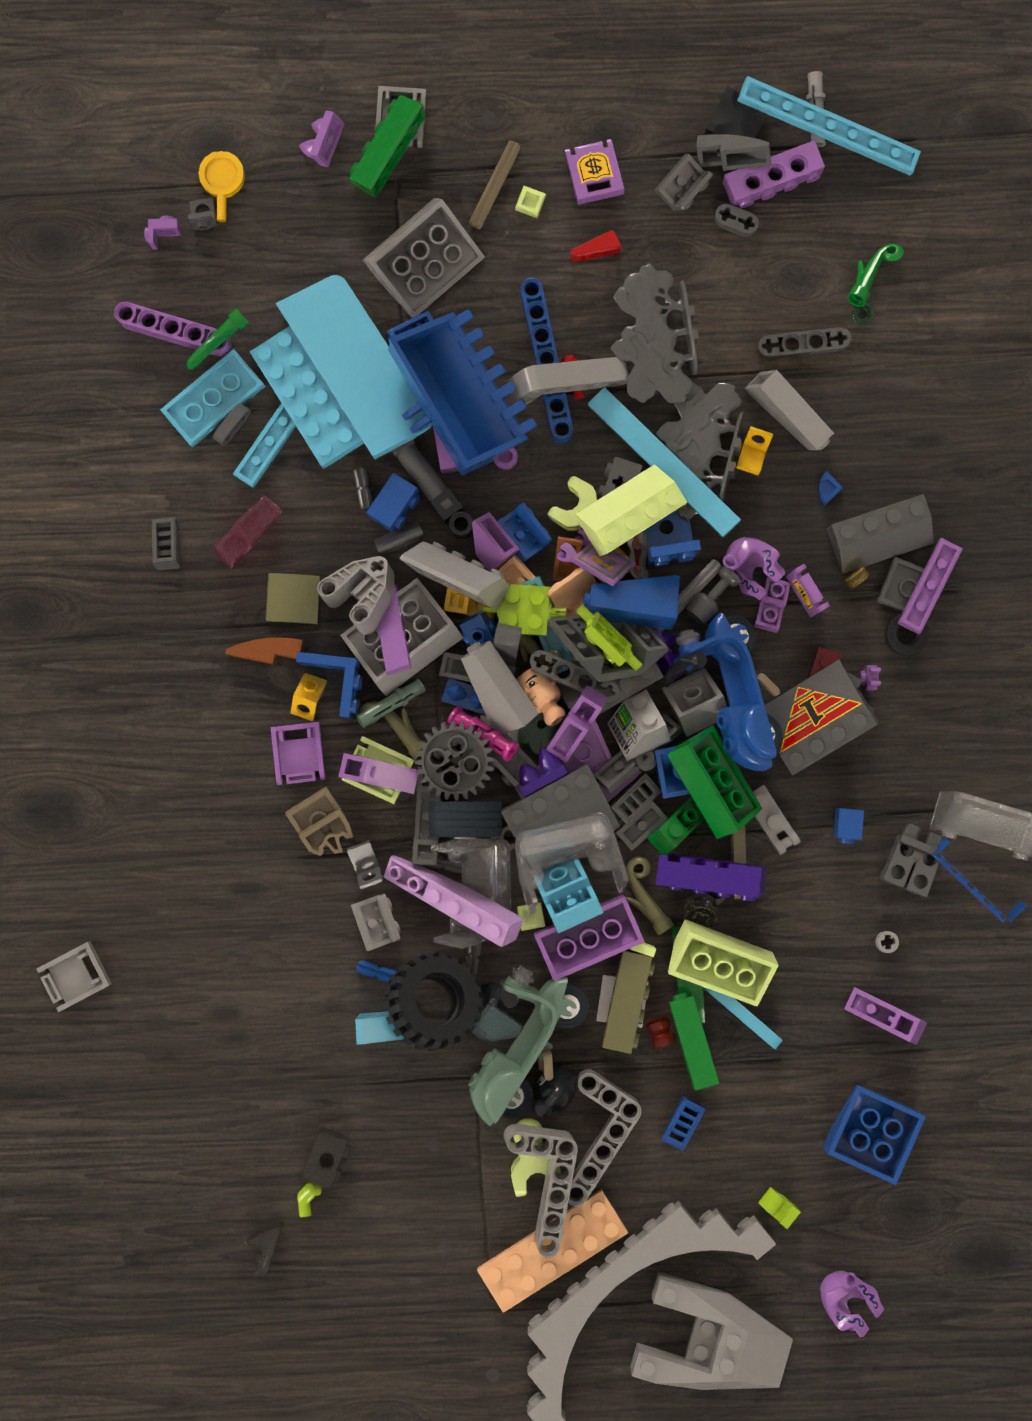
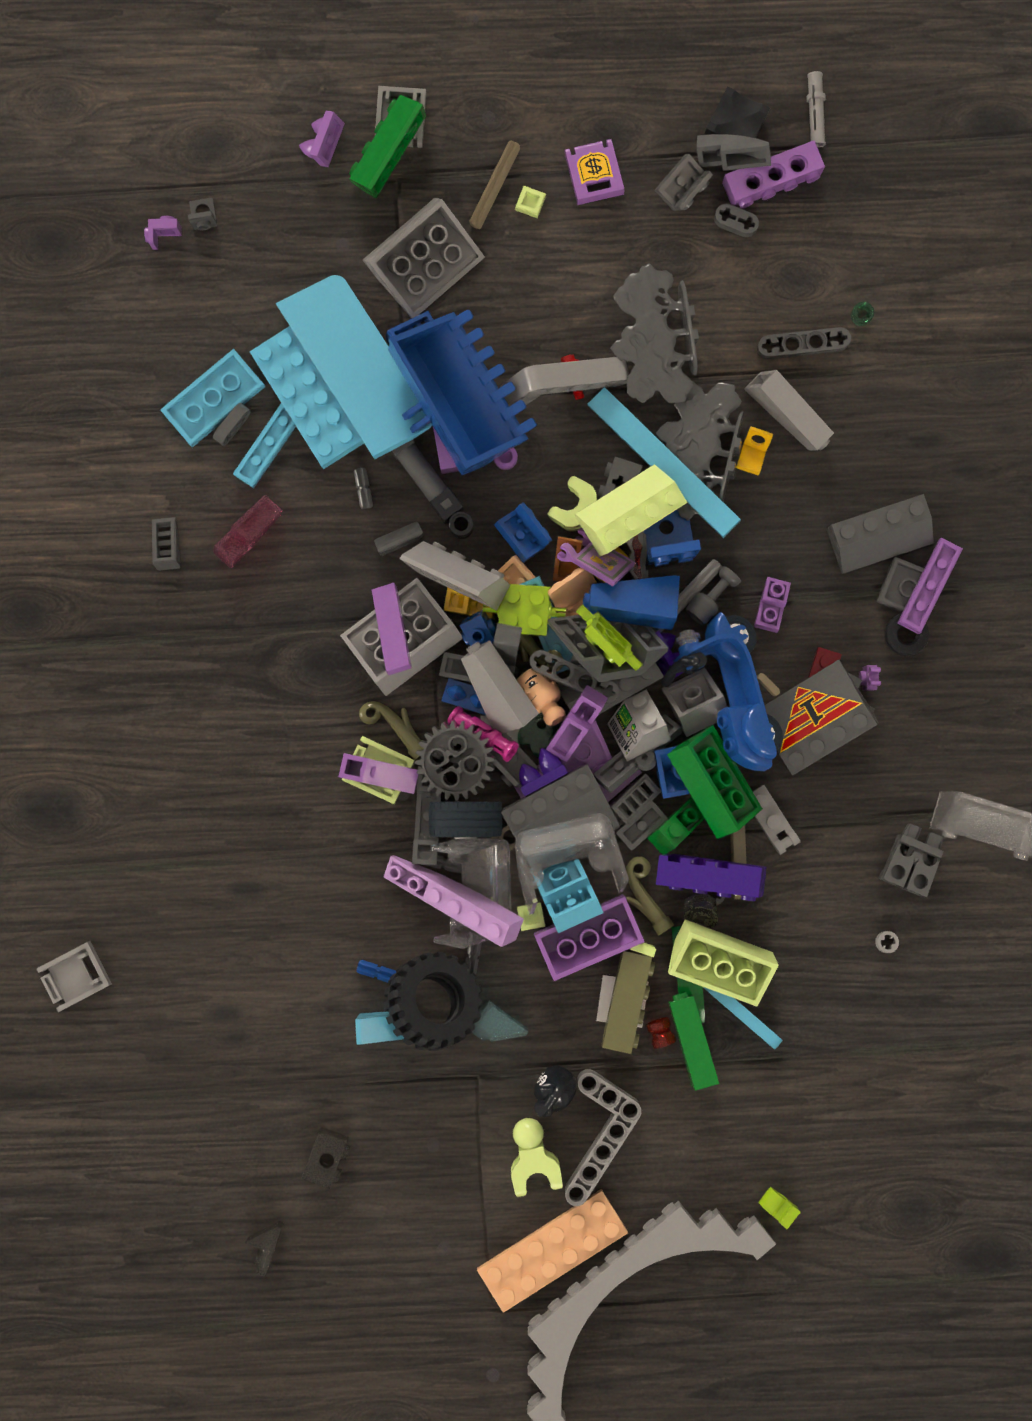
medium lavender beam [114,302,232,357] -> none
green plant [186,308,249,370] -> none
yellow piece [198,151,245,222] -> none
dark orange slope [225,638,306,665] -> none
olive slope [265,573,320,625] -> none
medium lavender container [270,722,326,785] -> none
dark tan plate [285,786,353,856] -> none
yellow bracket [290,673,327,721] -> none
blue bracket [296,652,363,720] -> none
lime arm [297,1182,322,1217] -> none
light grey connector [317,556,395,634] -> none
dark grey bracket [347,840,383,889] -> none
light grey bracket [351,894,401,951] -> none
sand green pin [356,678,426,728] -> none
blue brick [366,473,420,533] -> none
sand green piece [468,965,589,1126] -> none
medium lavender slope [472,512,519,572] -> none
light grey beam [504,1124,578,1258] -> none
blue beam [521,278,573,444] -> none
red slope [570,230,621,262] -> none
light grey wedge [630,1271,793,1390] -> none
blue slope [661,1095,706,1151] -> none
medium lavender piece [723,537,785,600] -> none
medium azure tile [737,76,921,176] -> none
medium lavender container [786,564,830,618] -> none
blue tile [818,471,843,506] -> none
medium lavender piece [820,1270,884,1337] -> none
blue slope [822,1085,926,1185] -> none
blue brick [833,808,864,844] -> none
medium lavender slope [844,987,927,1045] -> none
clear yellow tile [845,567,869,589] -> none
green plant [847,243,904,307] -> none
blue piece [932,838,1027,922] -> none

